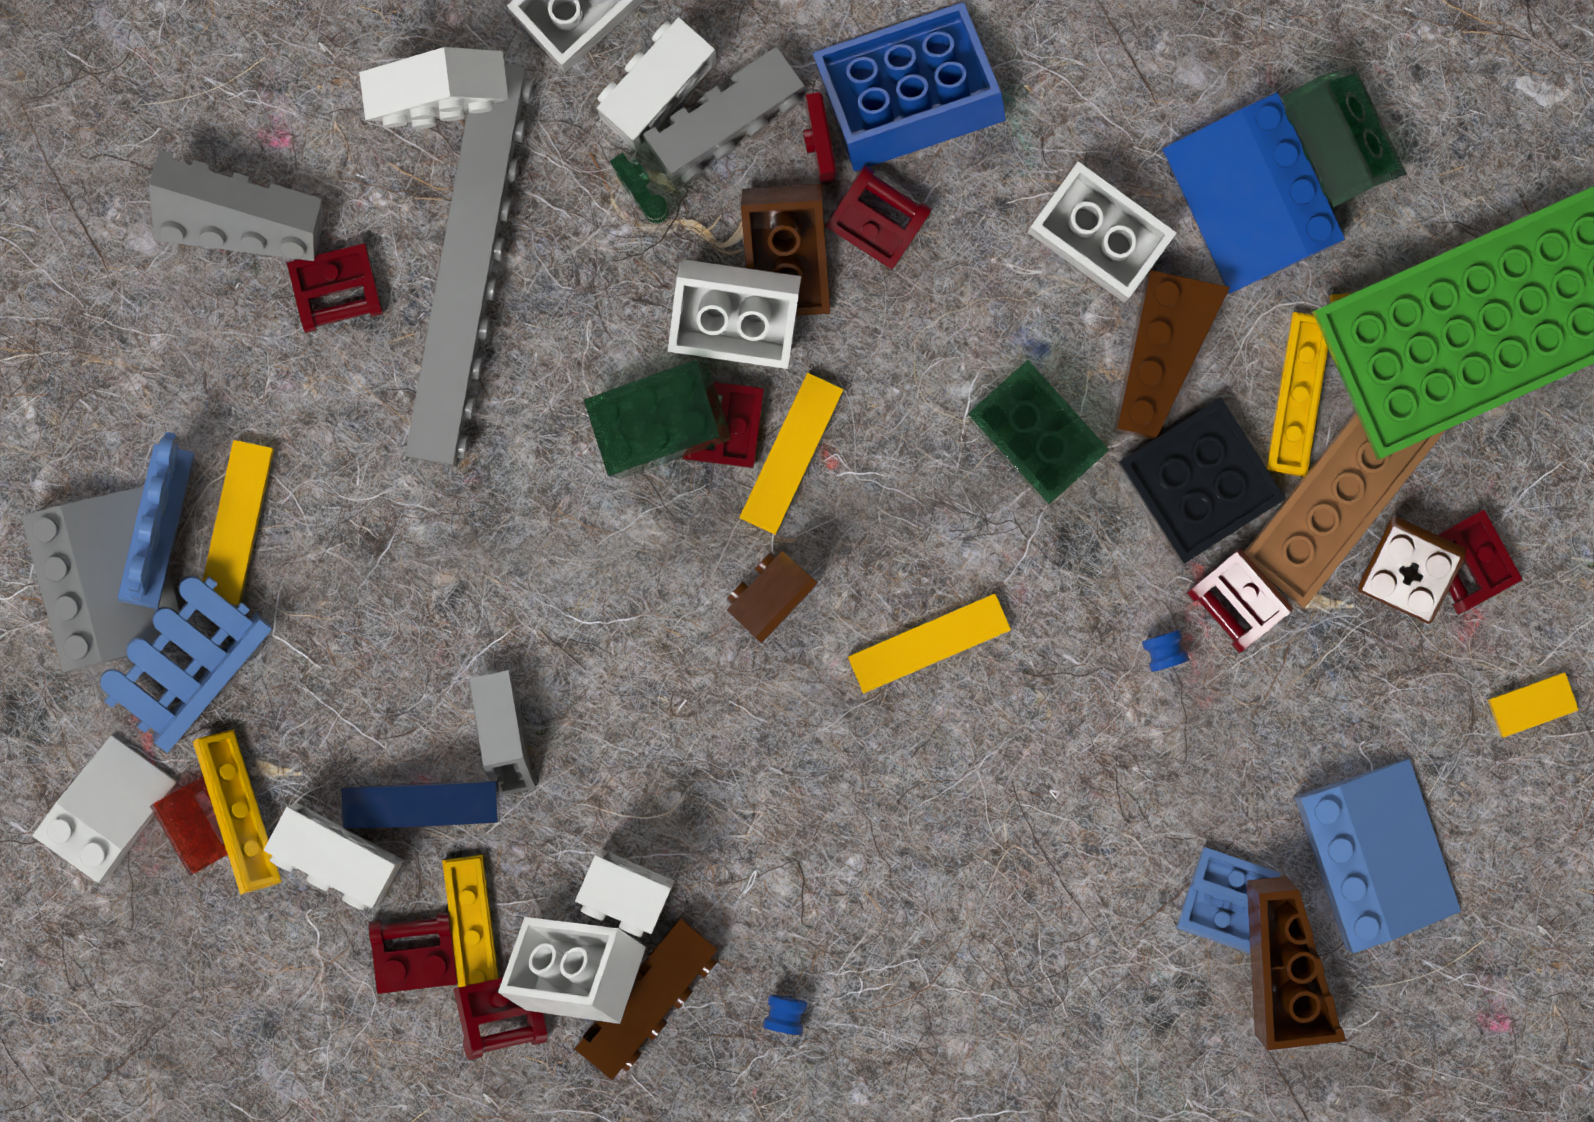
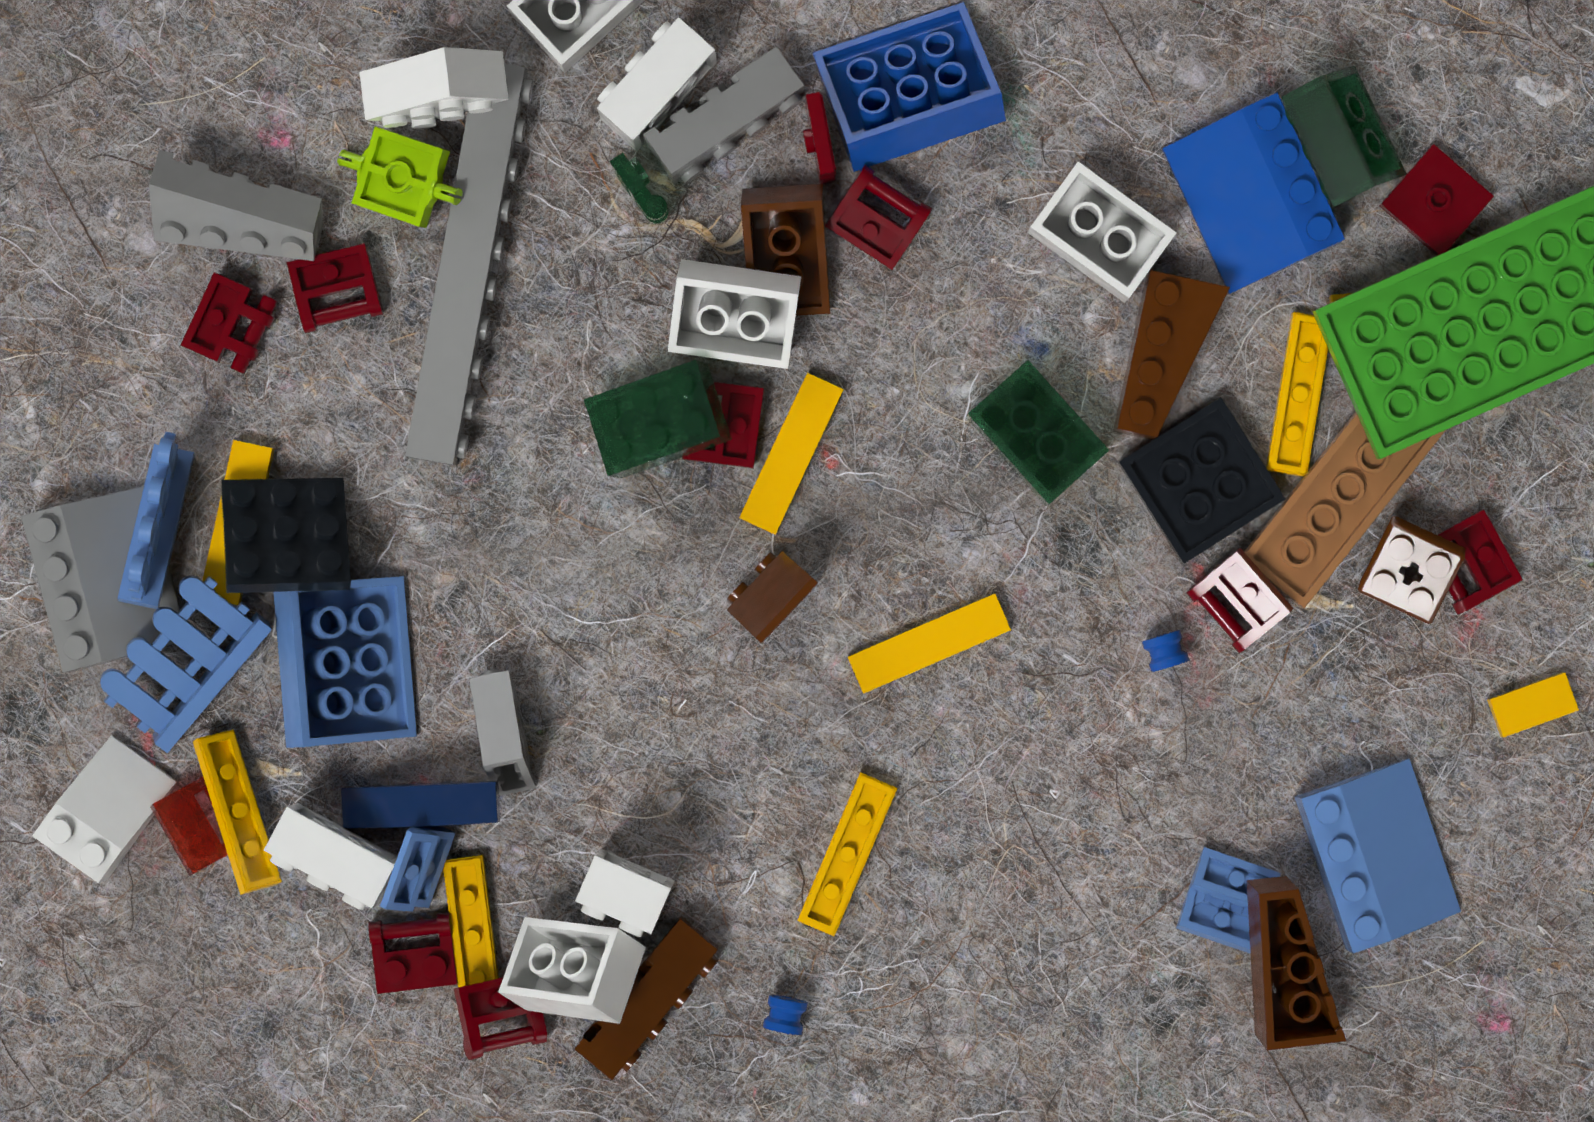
none -> dark red plate [181,272,278,374]
none -> black plate [221,478,351,593]
none -> medium blue slope [273,576,417,748]
none -> lime plate [337,126,463,228]
none -> medium blue slope [380,826,455,912]
none -> yellow tile [797,772,897,936]
none -> dark red plate [1379,144,1494,256]

